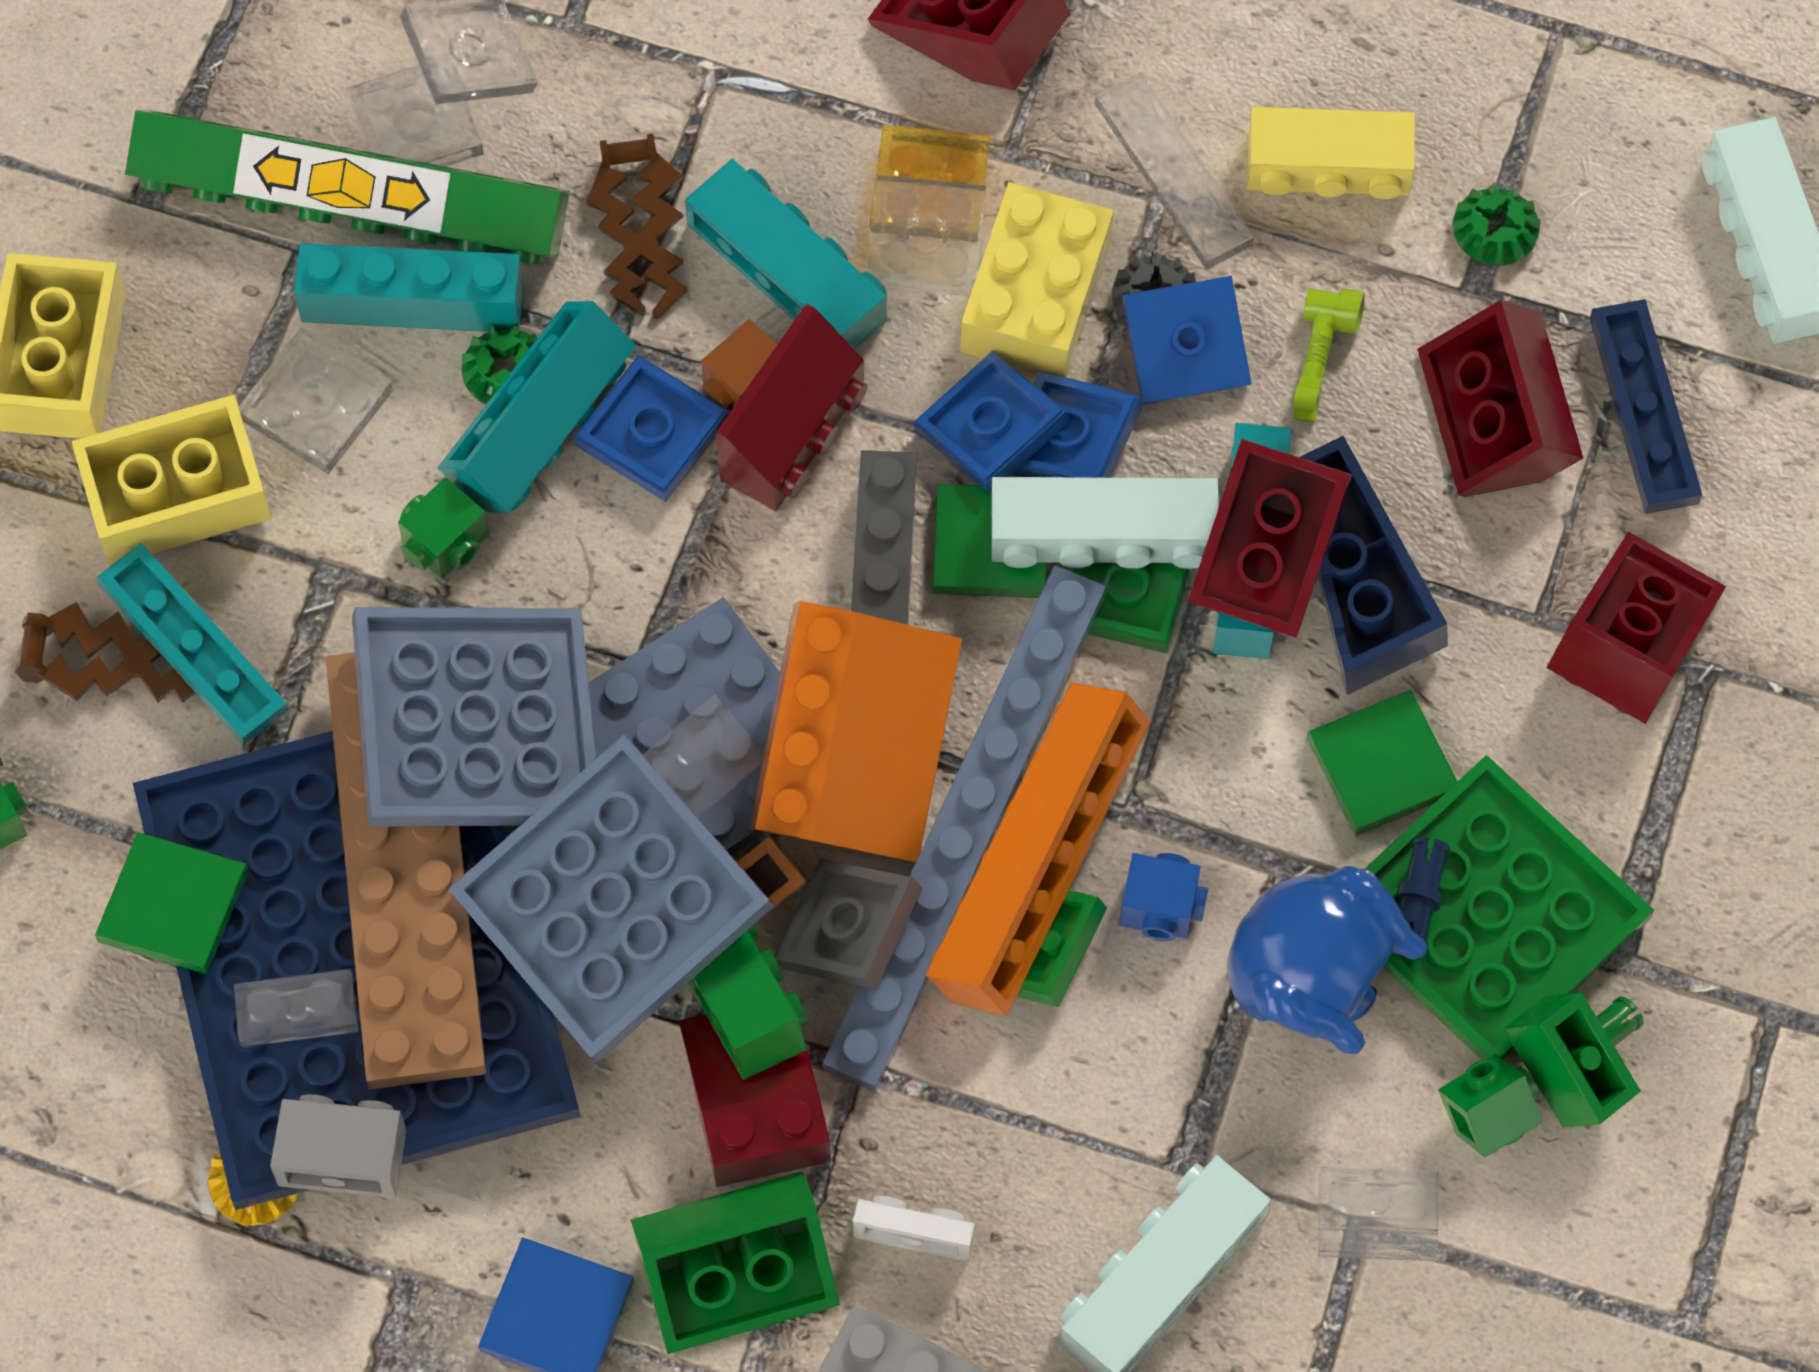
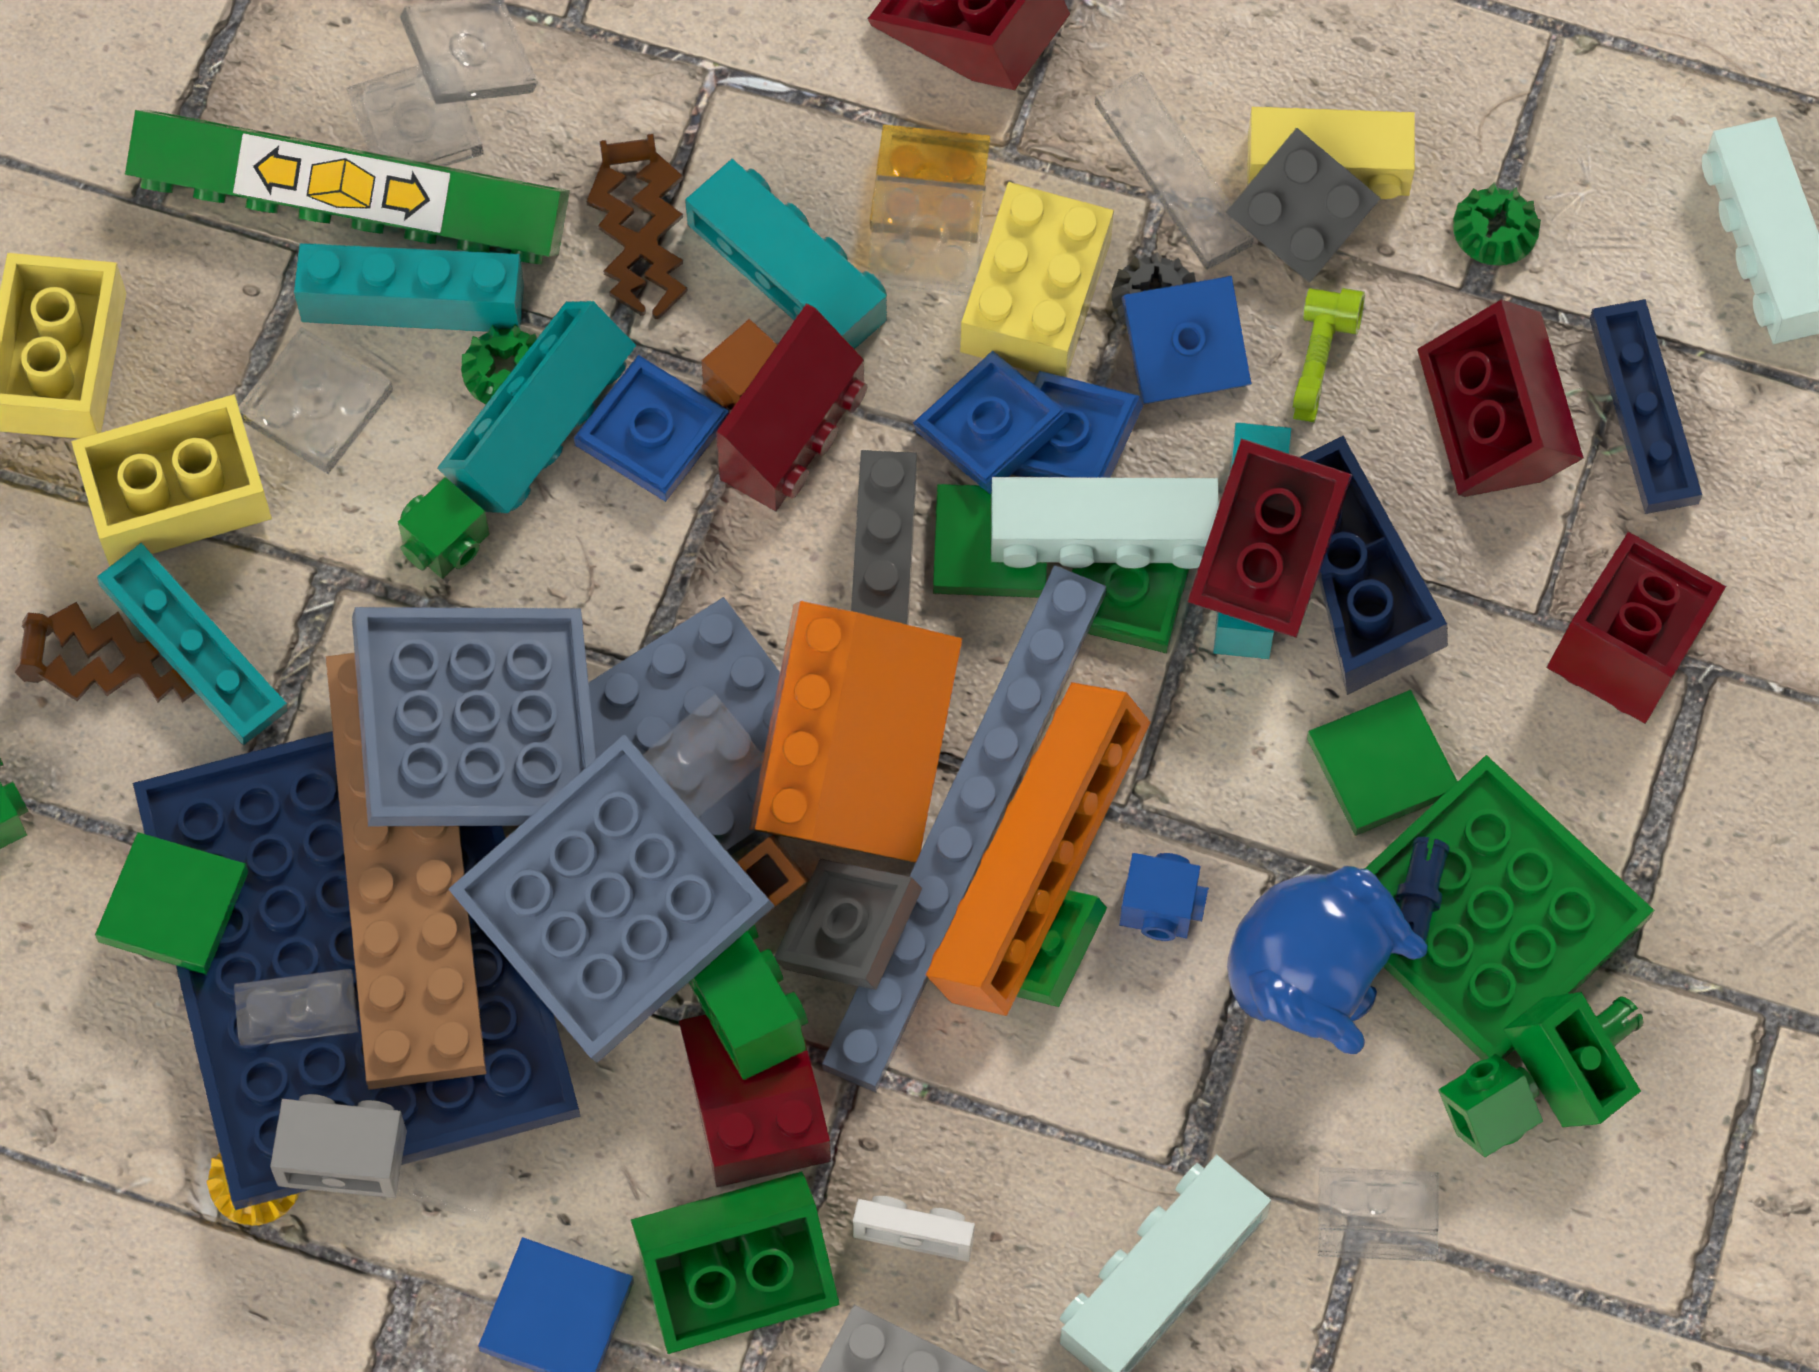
none -> dark grey plate [1225,128,1381,283]

